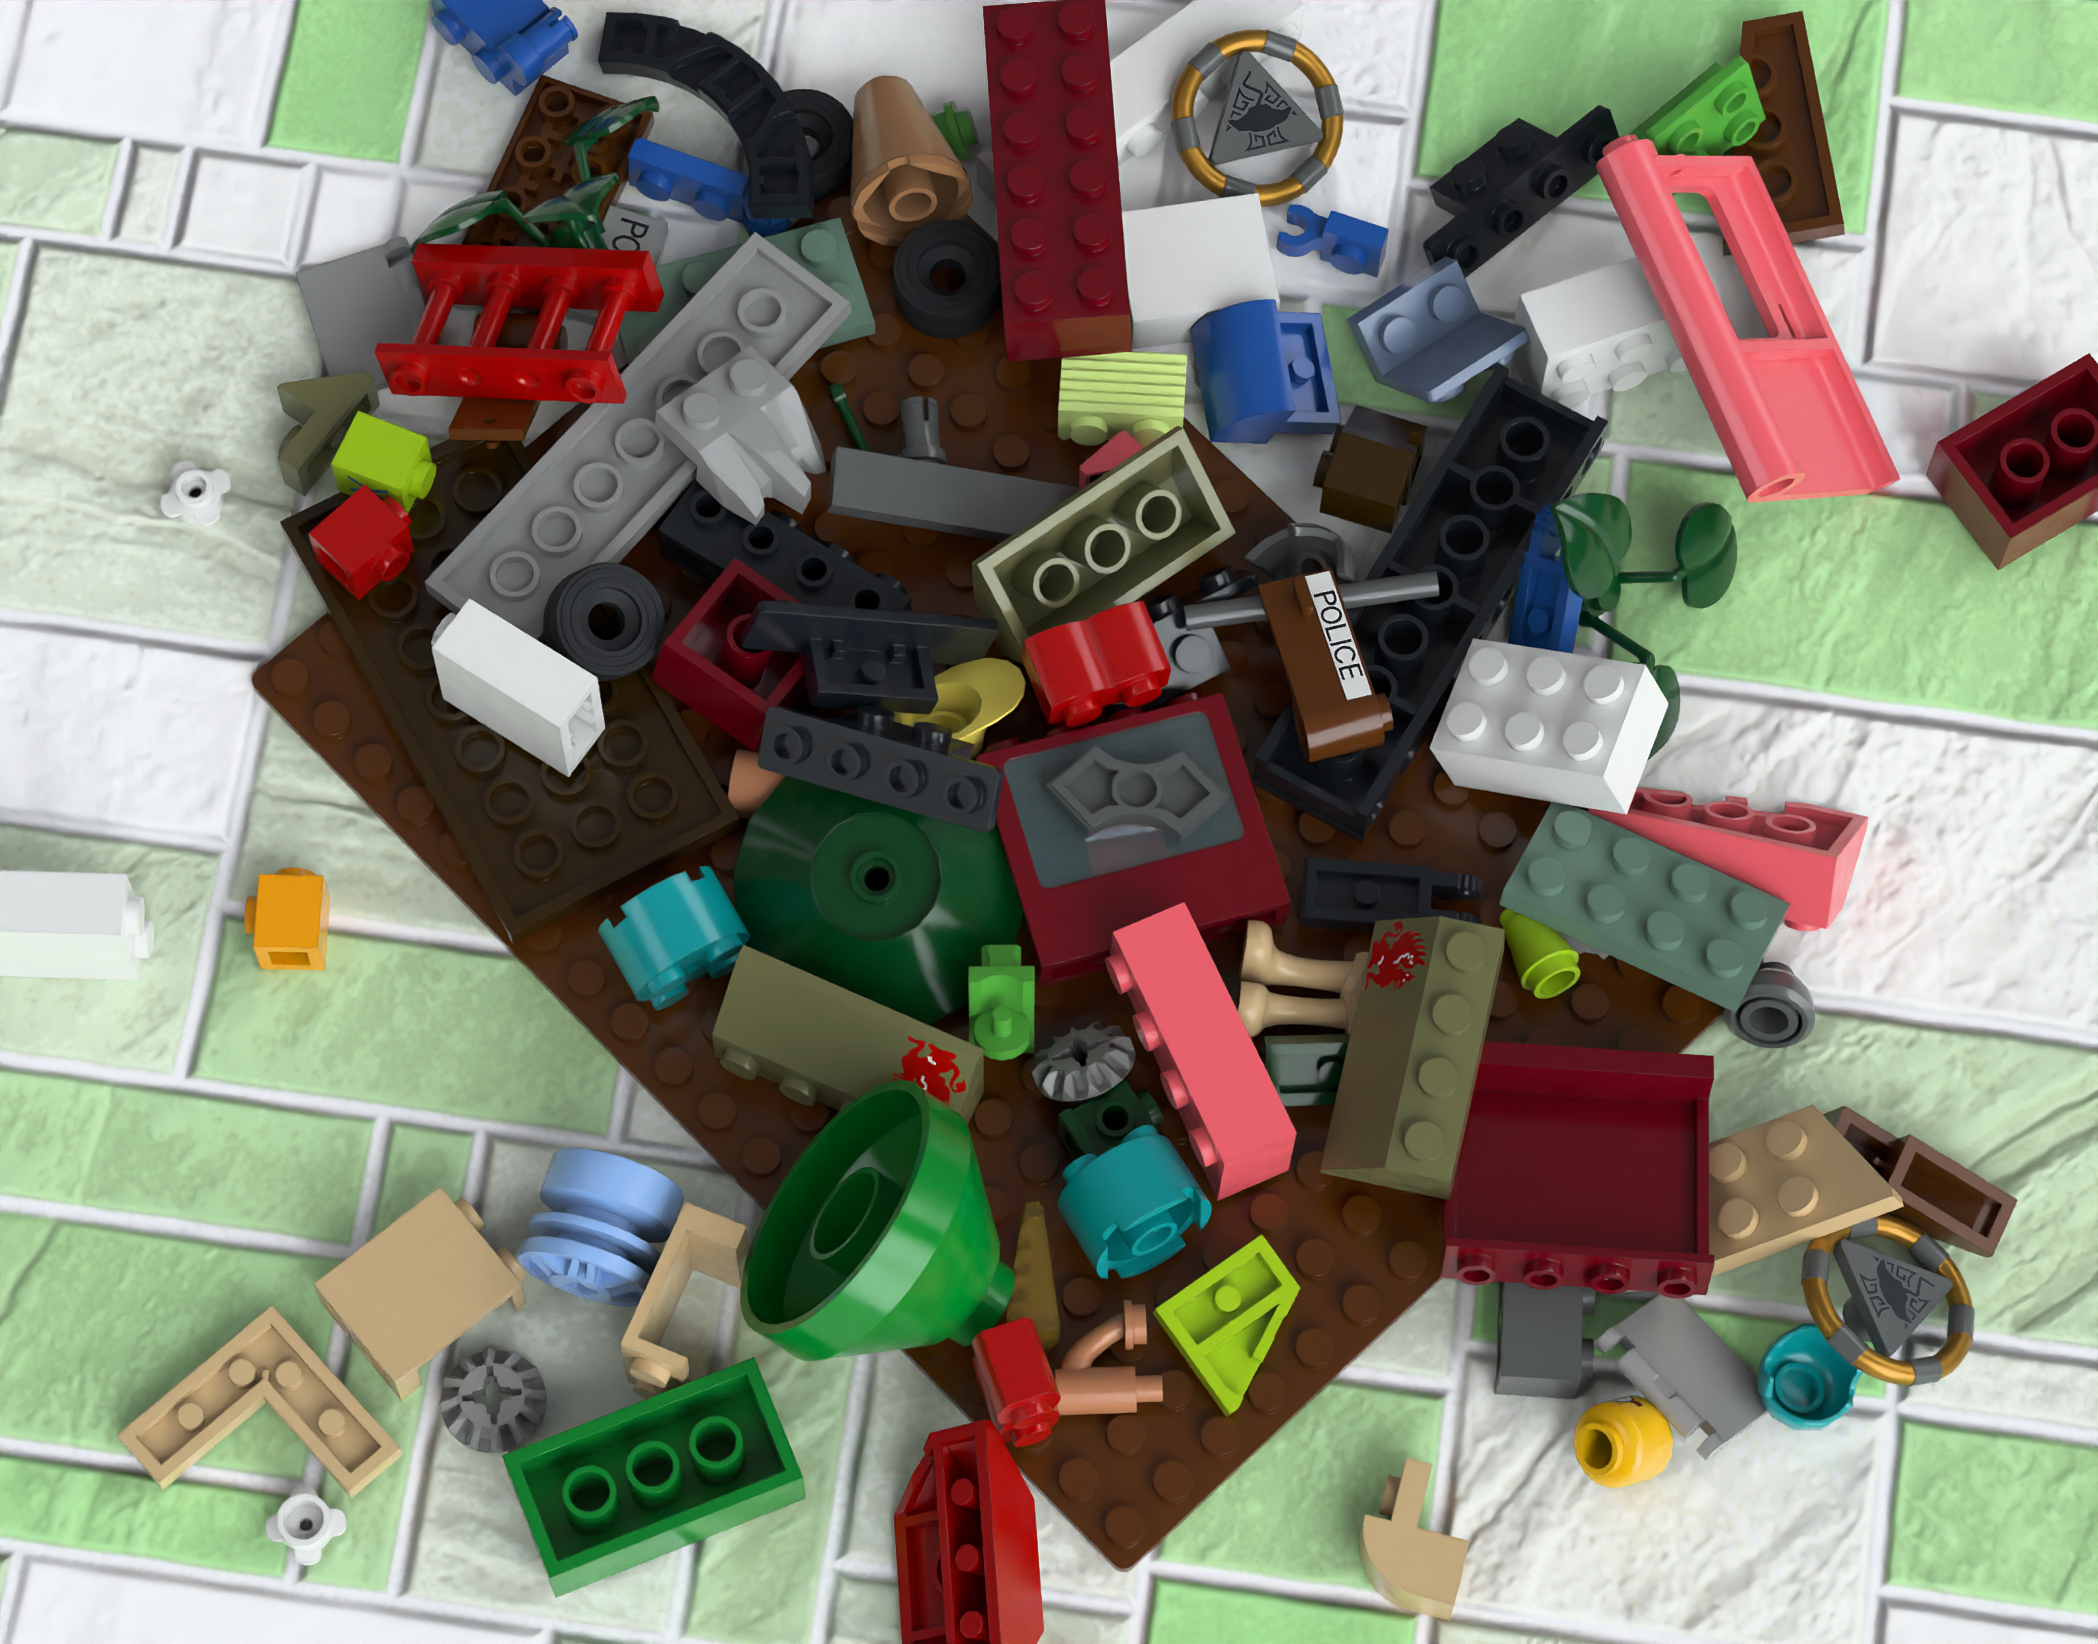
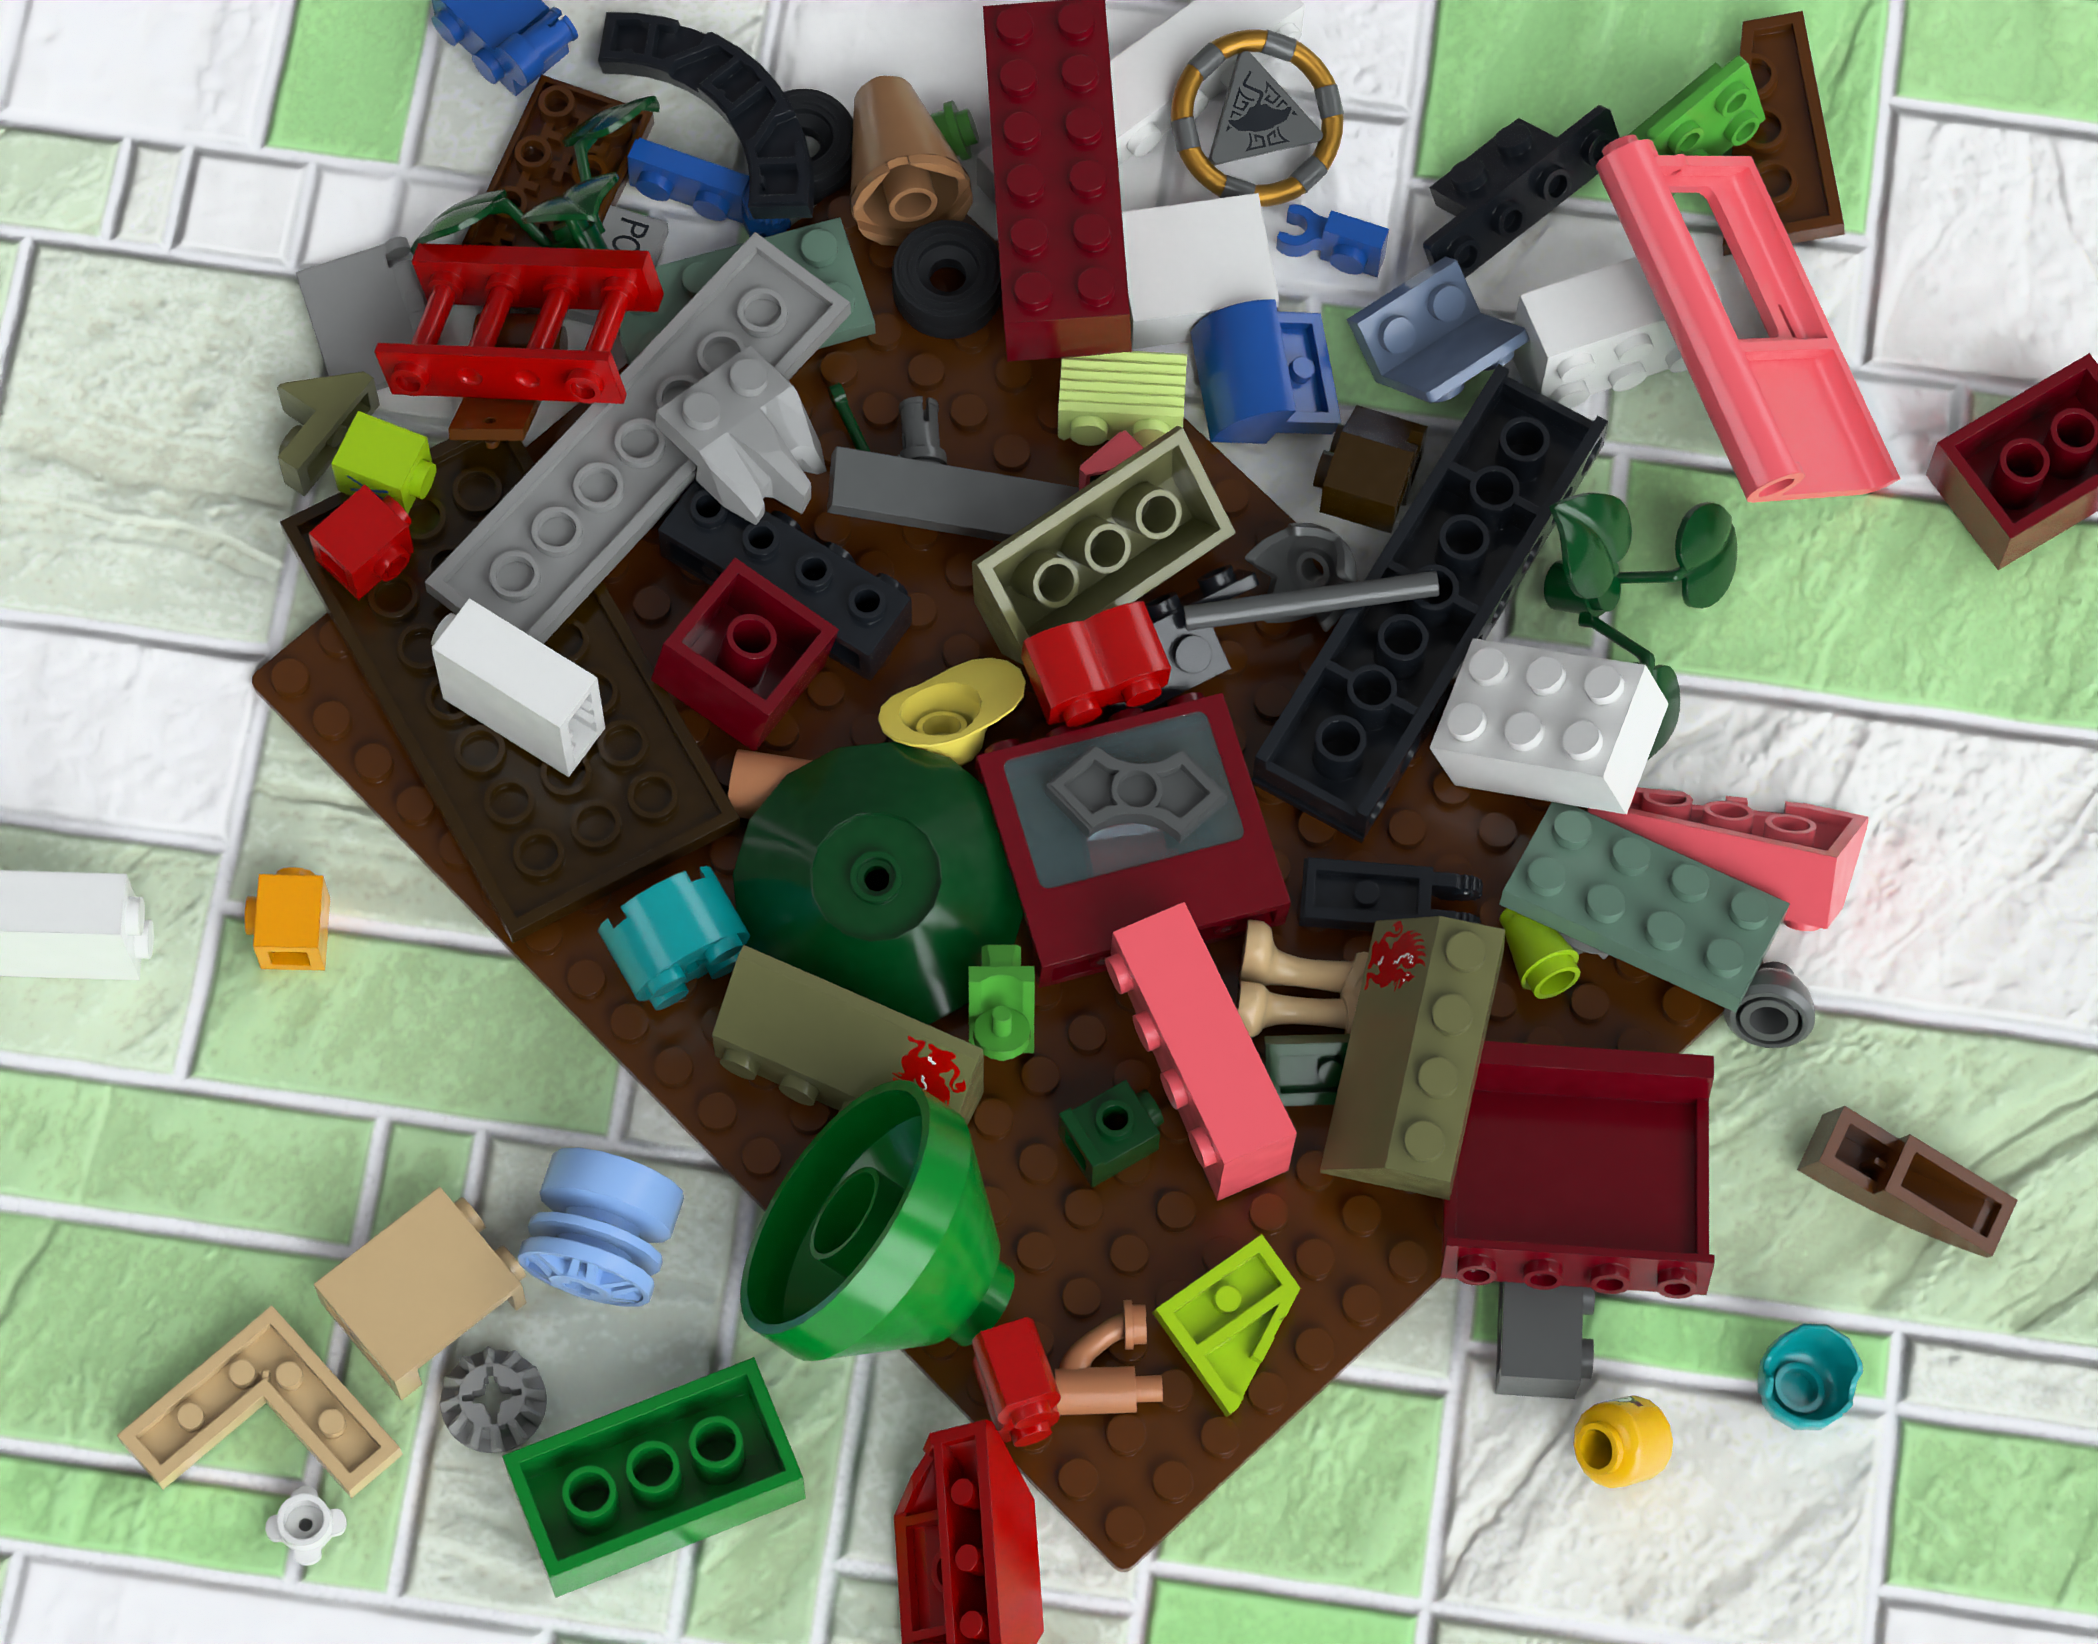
white plate [160,461,231,526] -> none
black tyre [543,563,665,681] -> none
tan panel [620,1202,750,1399] -> none
black bracket [740,600,999,715] -> none
black bracket [758,705,1004,833] -> none
clear yellow slope [1006,1201,1060,1348] -> none
light grey gear [1032,1021,1136,1101] -> none
teal brick [1057,1125,1212,1279] -> none
reddish brown door [1258,568,1393,763] -> none
tan brick [1359,1458,1470,1621] -> none
blue hinge [1508,503,1583,654] -> none
light grey piece [1595,1294,1768,1460] -> none
tan wing [1709,1105,1904,1277] -> none
piece [1801,1214,1975,1387] -> none

